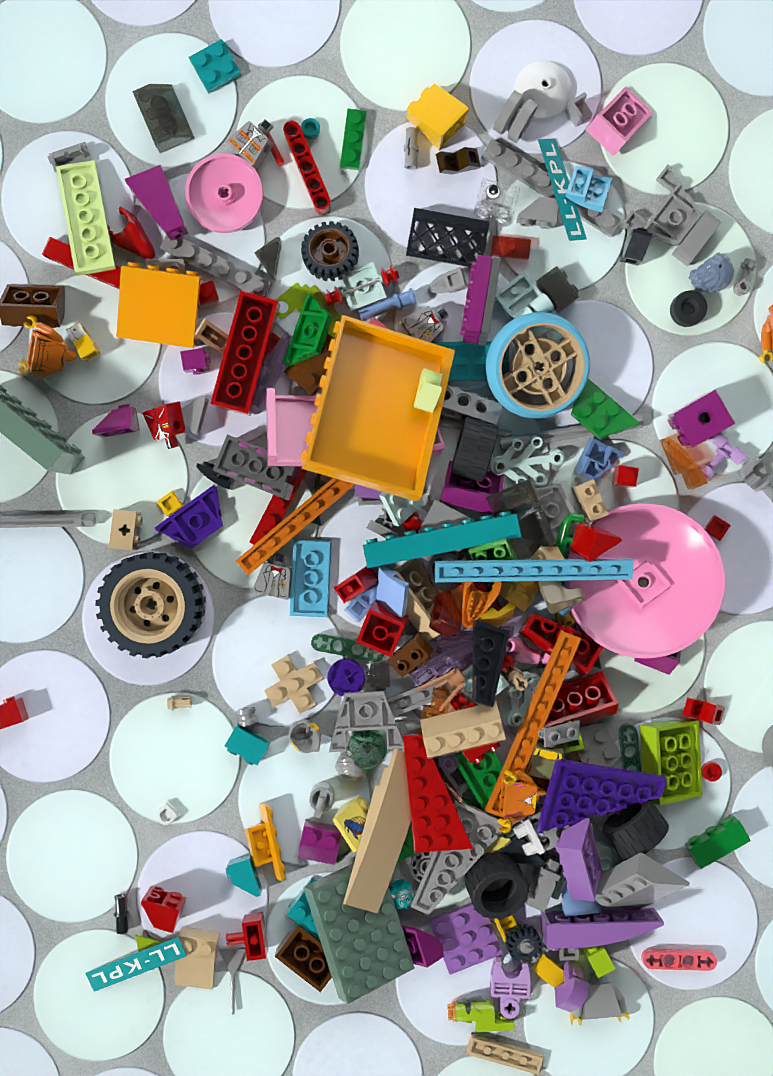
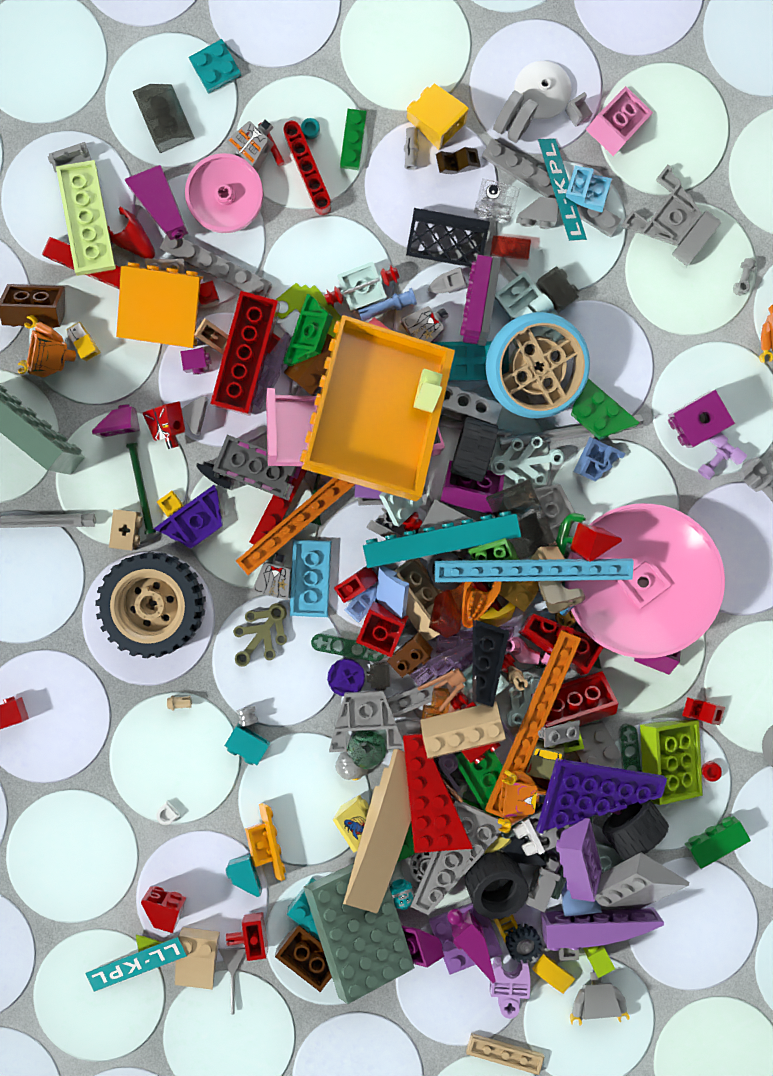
black axle [113,894,129,935] -> none
clear smoke slope [254,237,282,280] -> none
tan plate [264,655,324,714] -> none
light grey hair [288,719,321,753] -> none
magenta slope [298,819,342,865] -> none
wheel [301,221,359,281] -> none
light grey piece [309,782,335,819] -> none
lime plate [447,995,515,1032] -> none
medium lavender brick [555,961,589,1012] -> none
tan brick [572,479,609,523] -> none
red brick [612,465,639,488] -> none
black slope [620,228,653,266] -> none
coral beam [641,948,717,971] -> none
clear orange slope [660,437,707,490] -> none
black tyre [670,290,708,327] -> none
sand blue hair [688,252,734,294] -> none
red tile [704,515,731,541] -> none
none -> dark green bar [126,442,156,535]
none -> olive plant [233,603,287,667]
none -> magenta slope [447,909,496,983]

